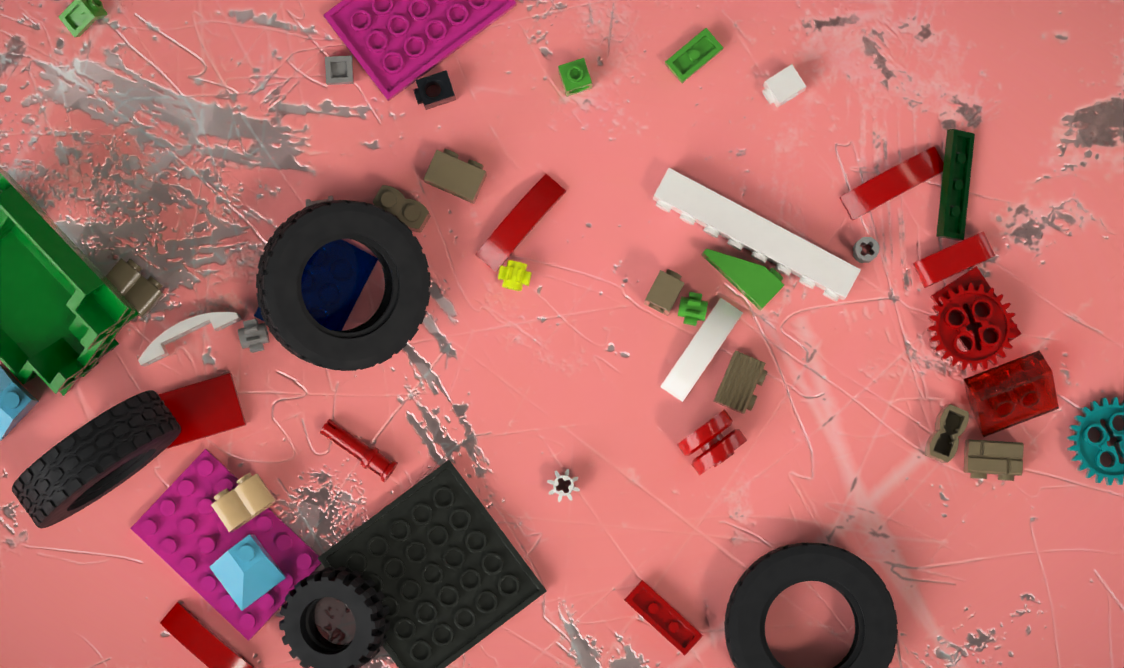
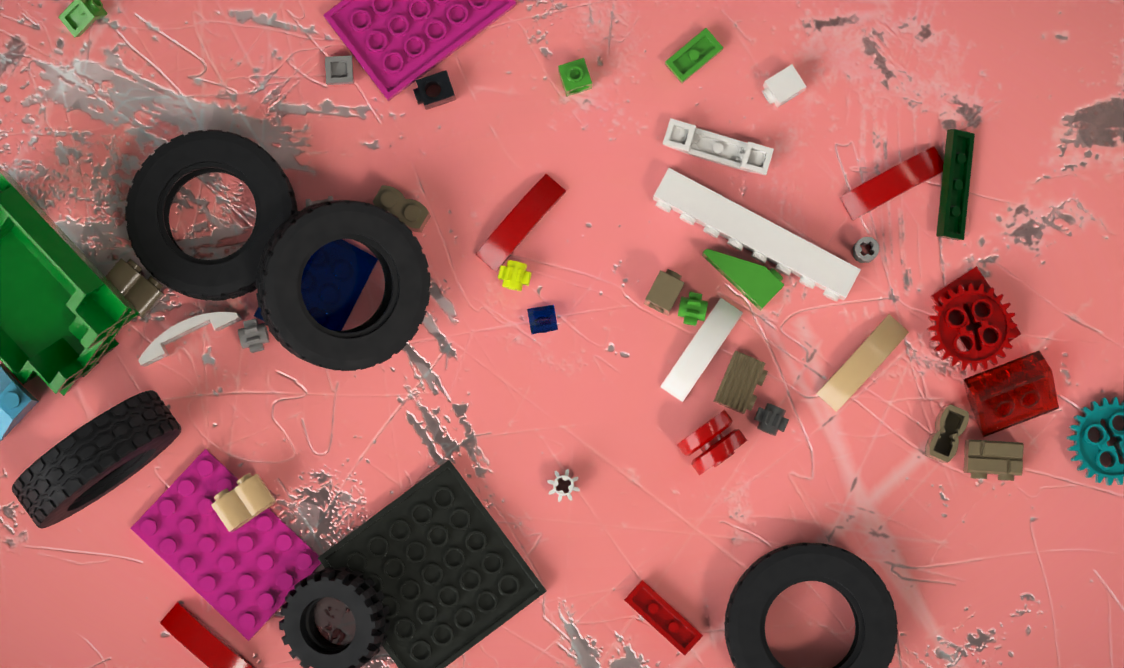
red tile [158,373,246,449] -> none
medium azure slope [210,534,286,611] -> none
red pin [320,419,398,482] -> none
dark tan brick [423,149,487,204] -> none
red beam [913,232,995,288] -> none
none -> black tyre [125,130,298,301]
none -> clear blue plate [527,305,558,334]
none -> white slope [663,118,774,175]
none -> dark grey gear [754,403,789,436]
none -> tan slope [816,314,909,412]

